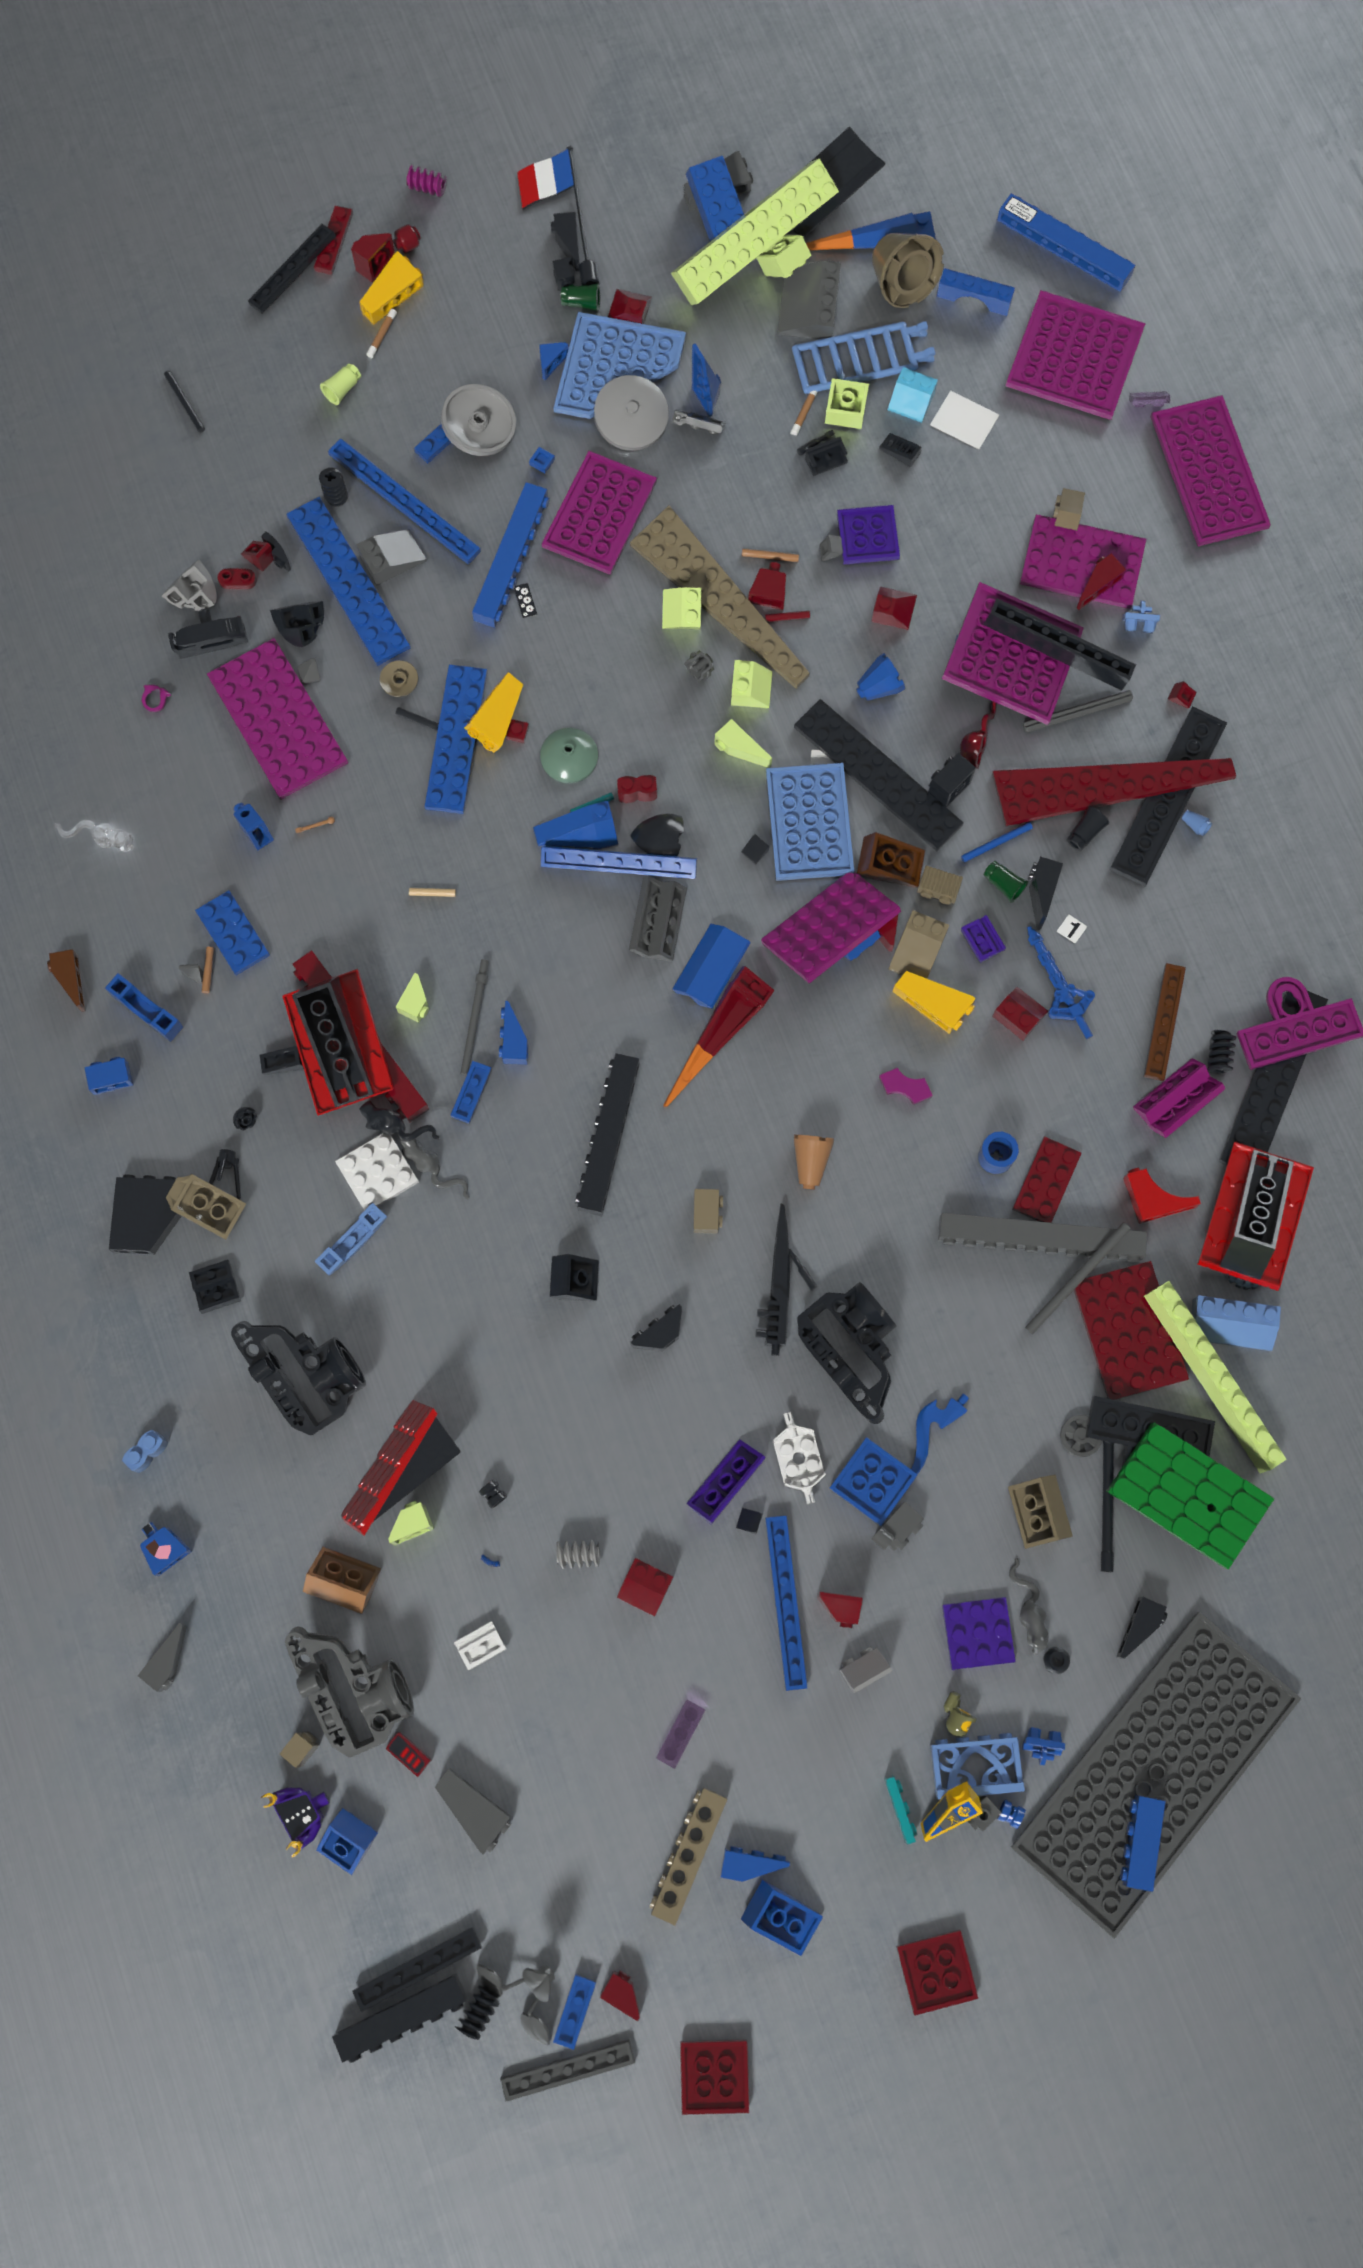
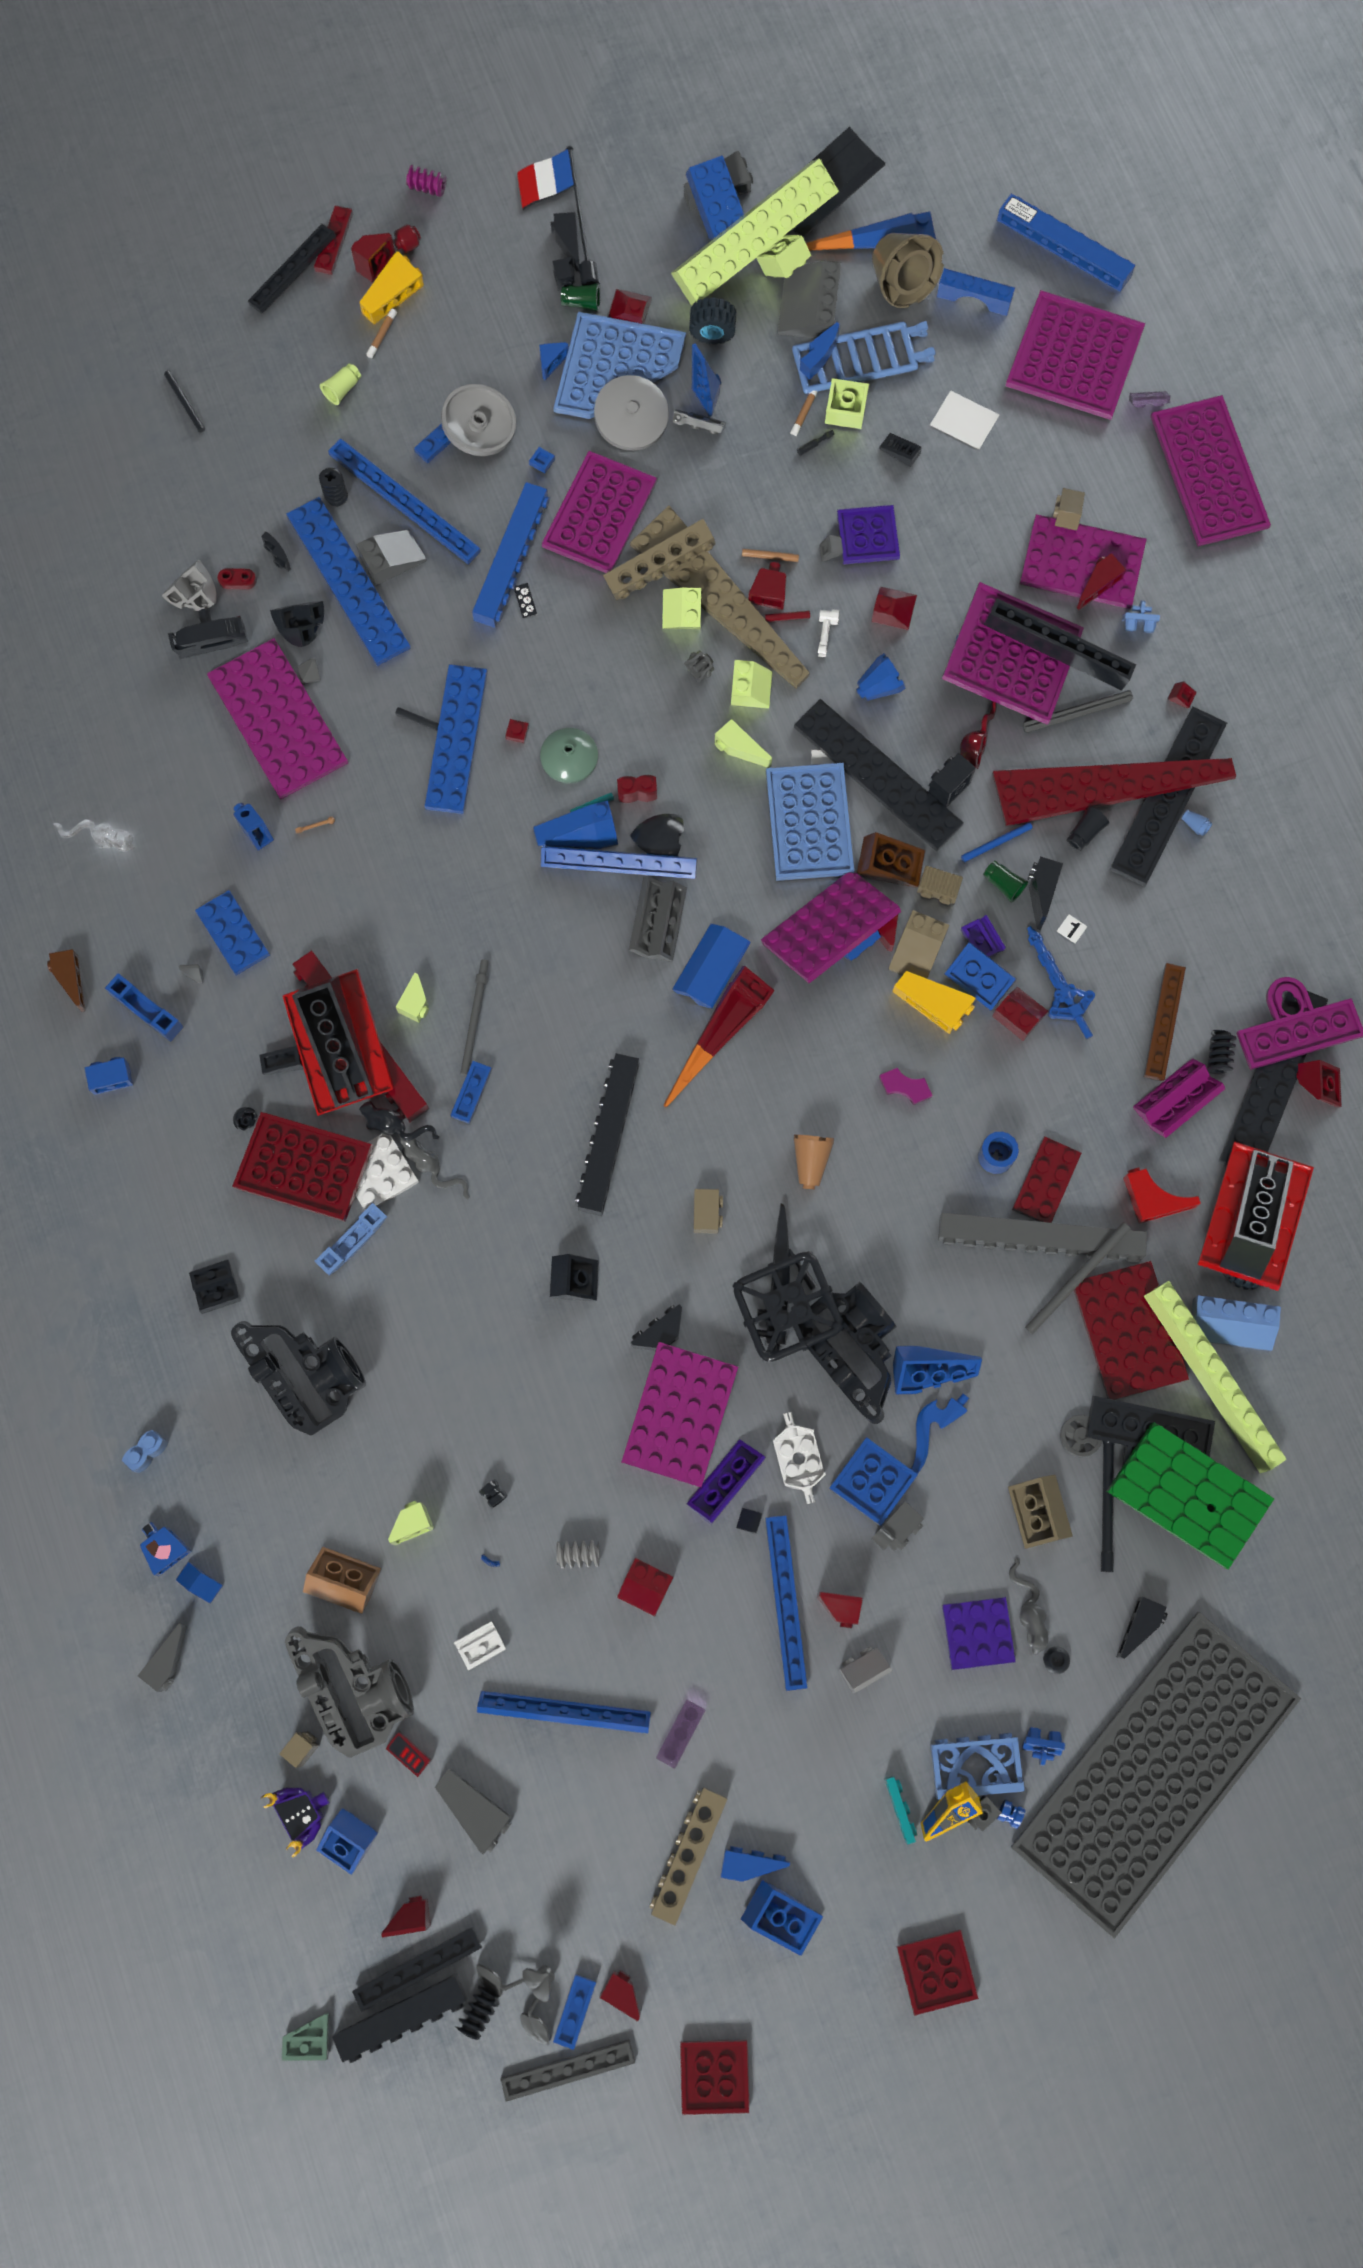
black slope [109,1174,182,1255] -> none
magenta piece [142,684,171,712] -> none
dark tan slope [166,1174,246,1240] -> none
medium nougat piece [202,947,214,993] -> none
black plant [209,1149,241,1199] -> none
dark red slope [241,541,274,572] -> none
red piece [341,1400,461,1536] -> none
dark tan dish [380,661,418,697] -> none
tan piece [409,888,456,897] -> none
yellow slope [464,672,523,753] -> none
blue slope [499,1001,529,1065] -> none
black slope [741,834,769,864] -> none
black hinge [805,436,848,476] -> none
medium azure slope [888,367,938,423] -> none
olive piece [944,1691,977,1737] -> none
blue brick [1120,1795,1166,1892] -> none
none -> blue slope [176,1562,223,1604]
none -> dark red plate [232,1112,373,1222]
none -> sand green wing [282,2013,329,2061]
none -> dark red slope [381,1895,431,1938]
none -> blue plate [477,1691,651,1734]
none -> dark tan brick [603,519,716,601]
none -> magenta plate [622,1342,738,1487]
none -> black wheel [689,297,737,345]
none -> black plate [732,1251,844,1363]
none -> blue slope [800,322,840,380]
none -> white brick [818,609,840,657]
none -> blue wedge [893,1346,982,1394]
none -> blue plate [945,942,1016,1011]
none -> dark red slope [1297,1060,1342,1108]

